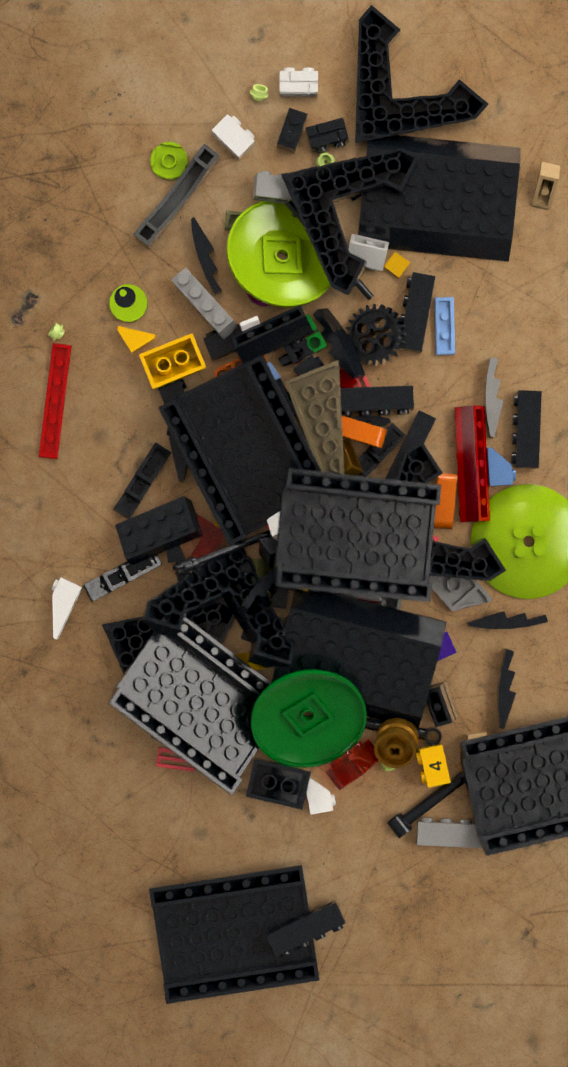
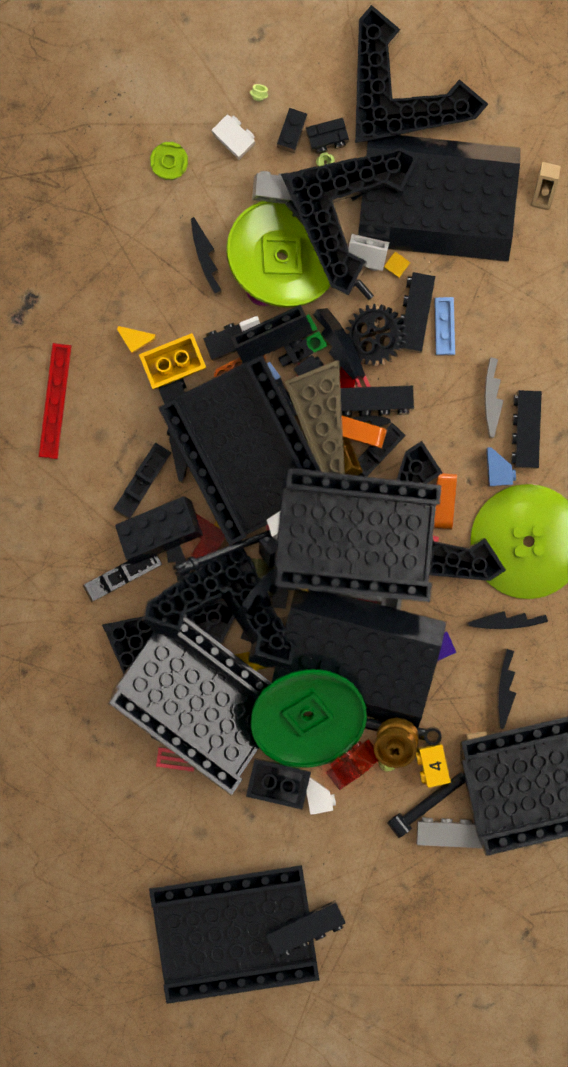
yellowish green plate [48,323,65,341] -> none
white slope [51,577,83,639] -> none
lime tile [109,284,148,323] -> none
dark grey arch [133,144,220,249] -> none
light grey brick [171,267,238,340] -> none
olive tile [224,210,242,230] -> none
white brick [280,67,318,97] -> none
black slope [385,410,436,480] -> none
black brick [426,681,458,727] -> none
light grey wing [428,575,493,612] -> none
brick [454,405,490,522] -> none

